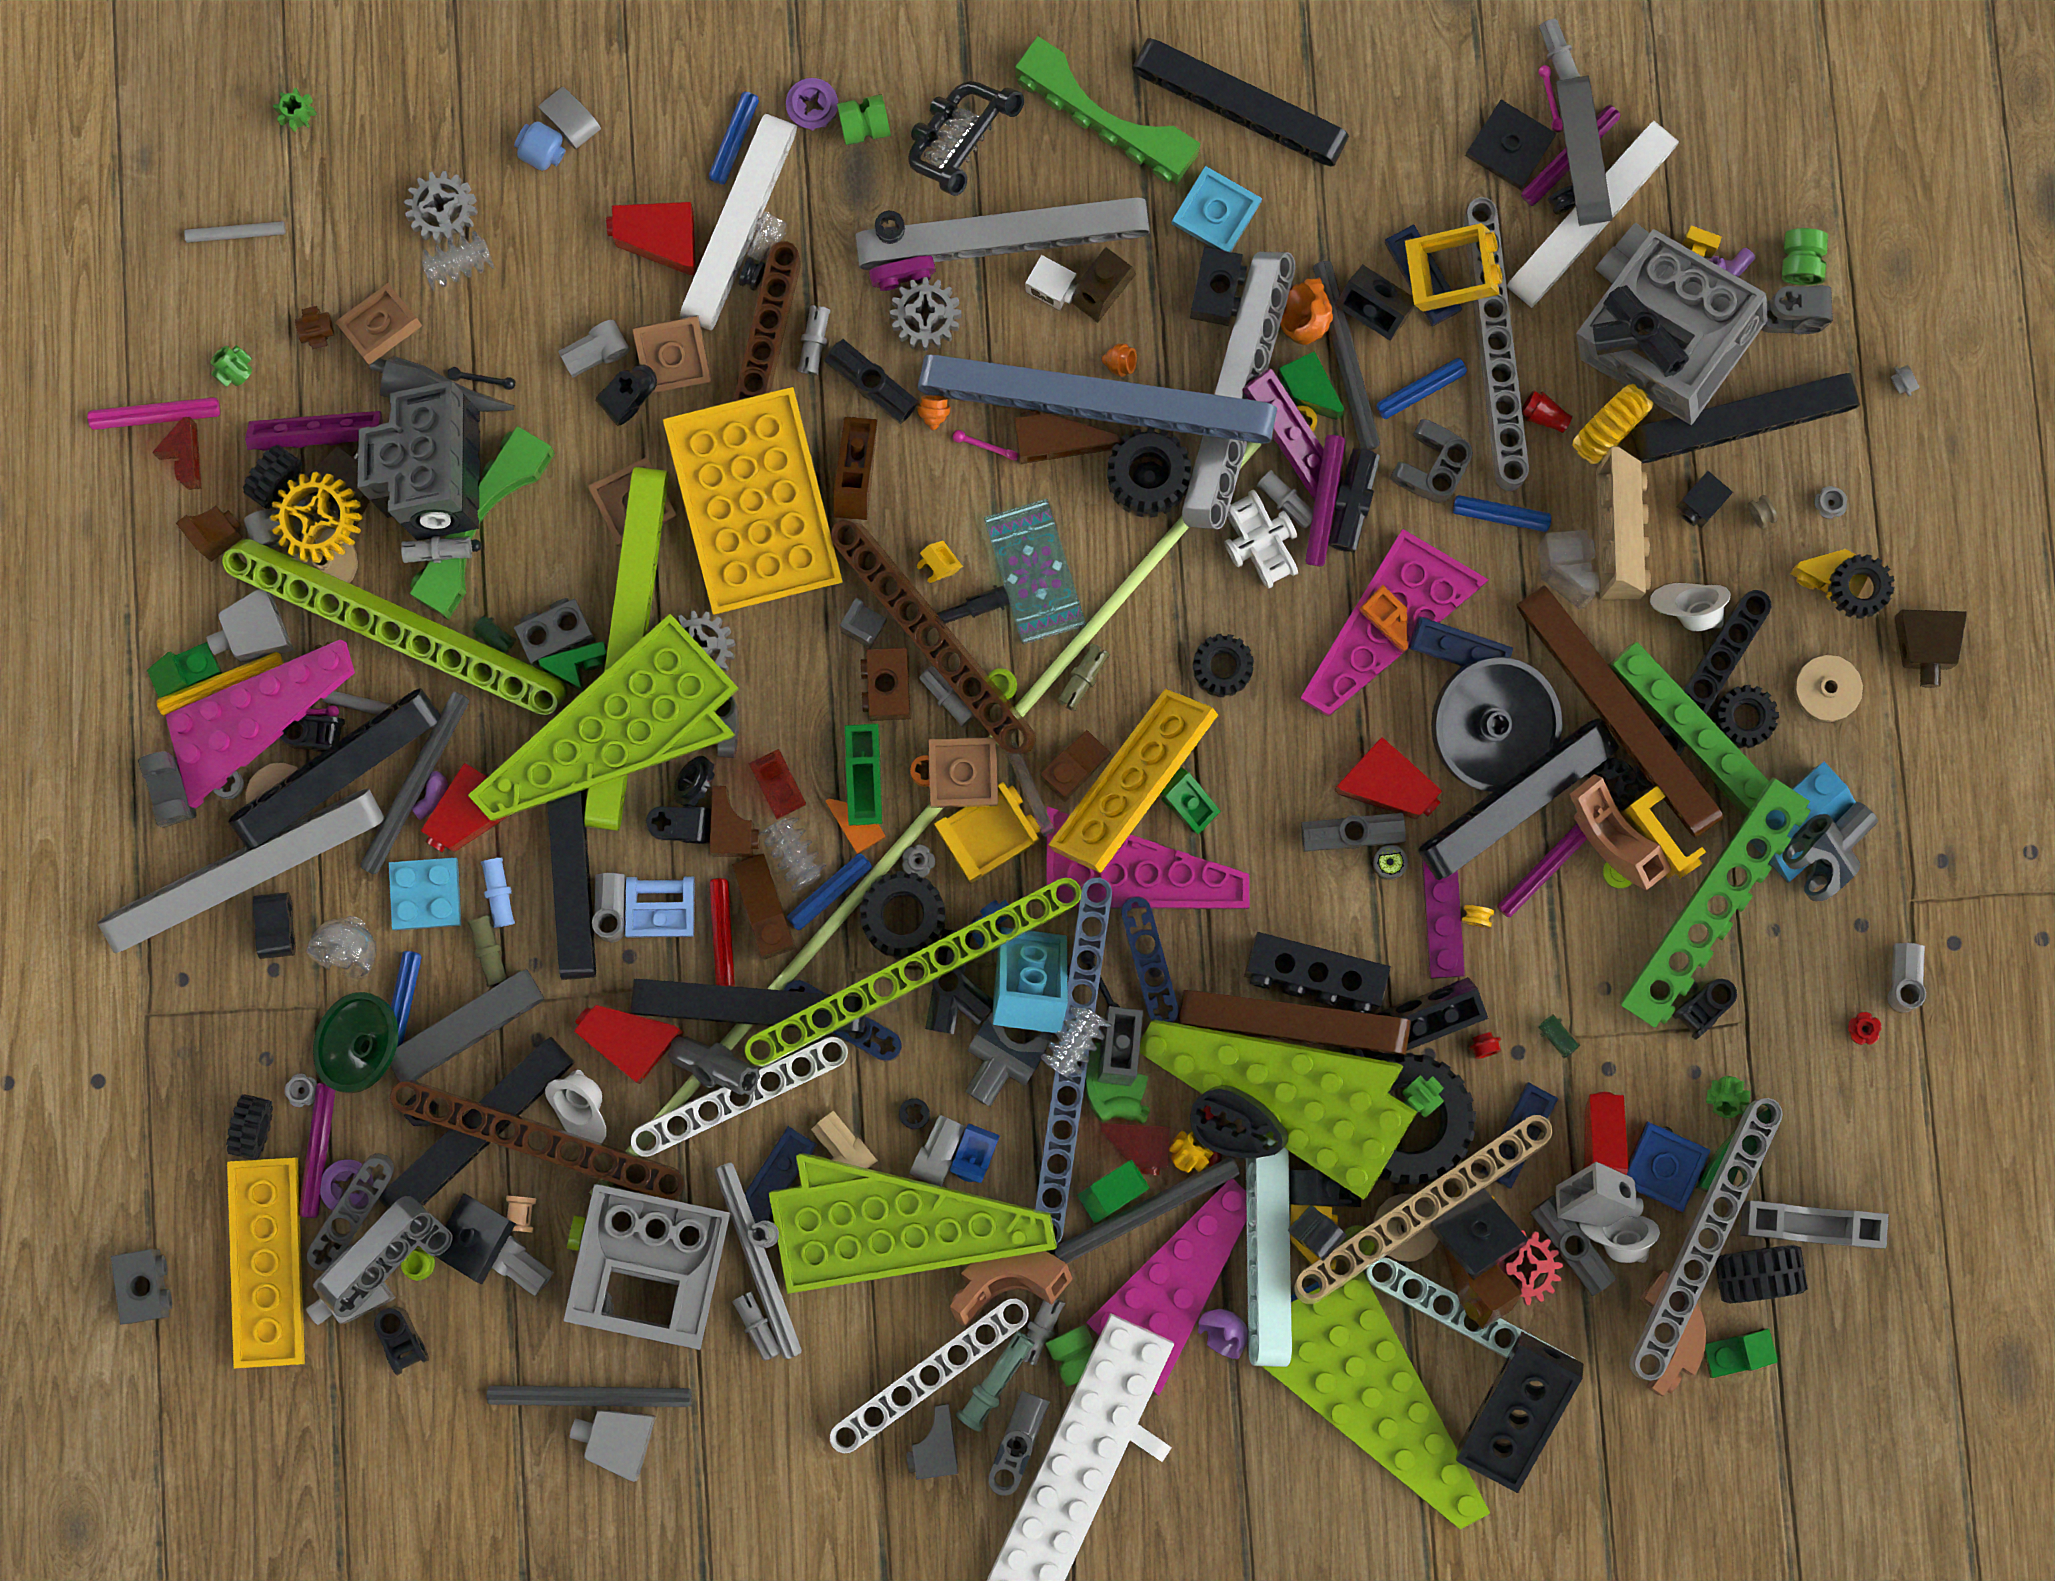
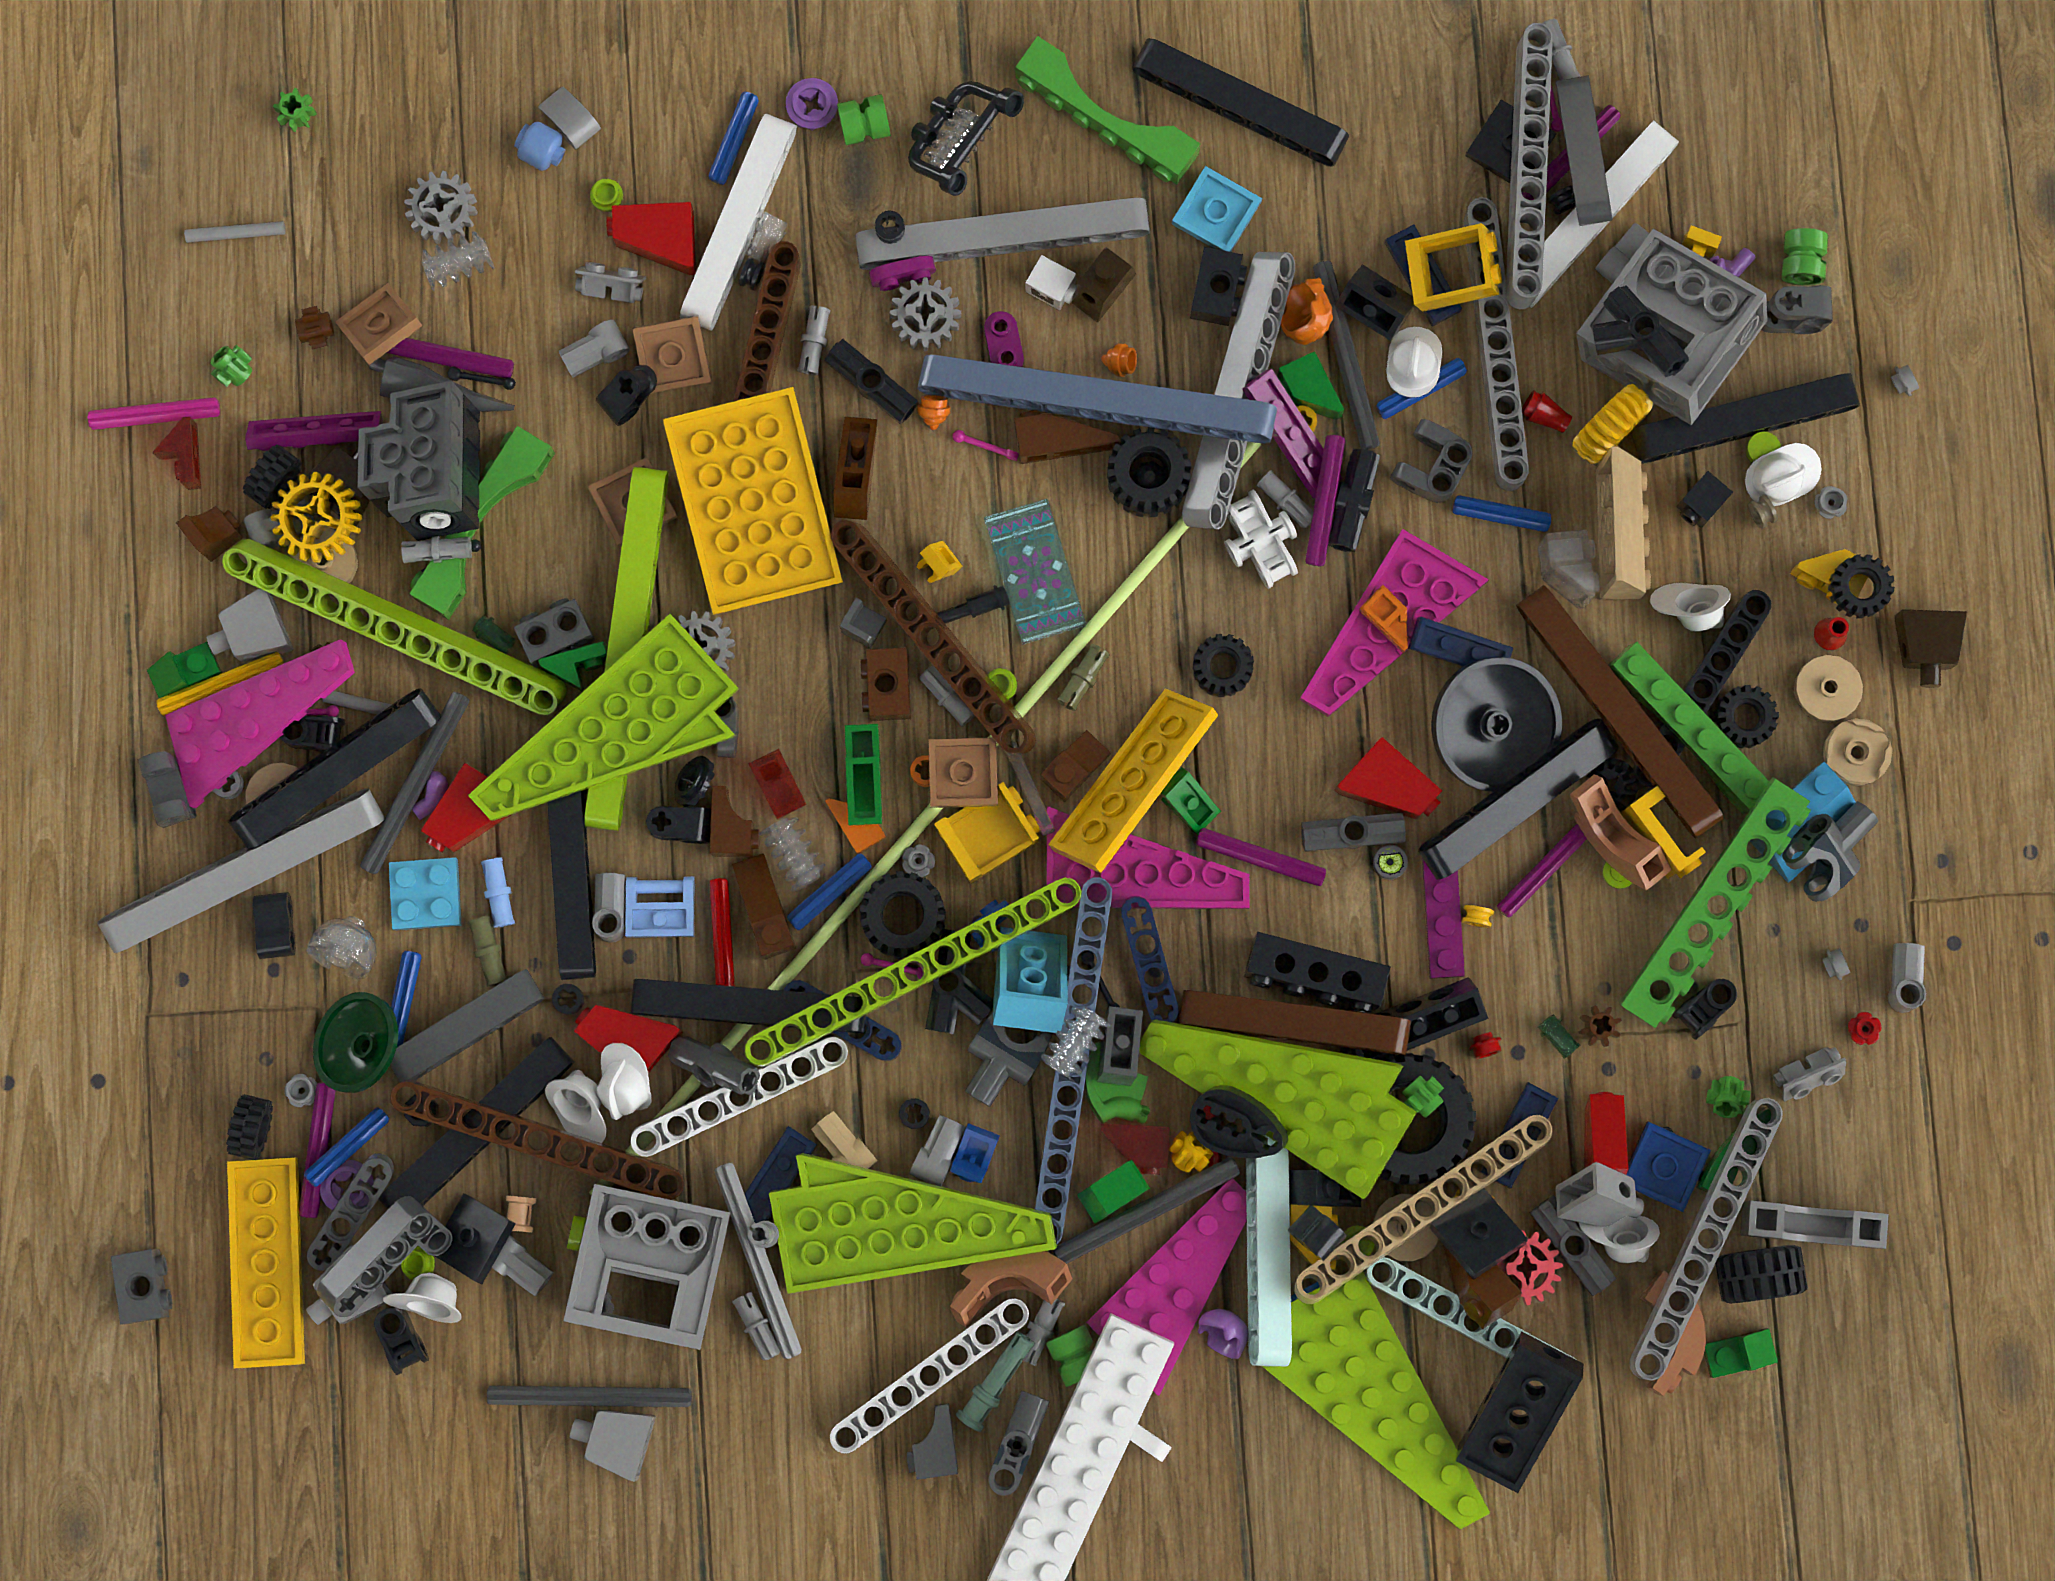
none -> blue axle [304,1107,389,1187]
none -> white piece [383,1273,462,1323]
none -> magenta axle [387,338,514,378]
none -> black bush [552,984,584,1015]
none -> light grey hinge [575,262,646,303]
none -> lime plate [590,179,623,212]
none -> white piece [597,1043,652,1120]
none -> dark pink hinge [861,953,923,979]
none -> magenta plate [984,311,1024,367]
none -> magenta axle [1196,828,1326,886]
none -> white piece [1386,327,1442,398]
none -> light grey beam [1505,23,1553,310]
none -> reddish brown gear [1579,1005,1622,1047]
none -> white piece [1745,443,1822,506]
none -> lime tile [1746,432,1781,463]
none -> light grey hinge [1773,1047,1846,1102]
none -> red cone [1814,617,1849,650]
none -> light grey plate [1822,948,1851,981]
none -> tan plate [1823,718,1892,786]

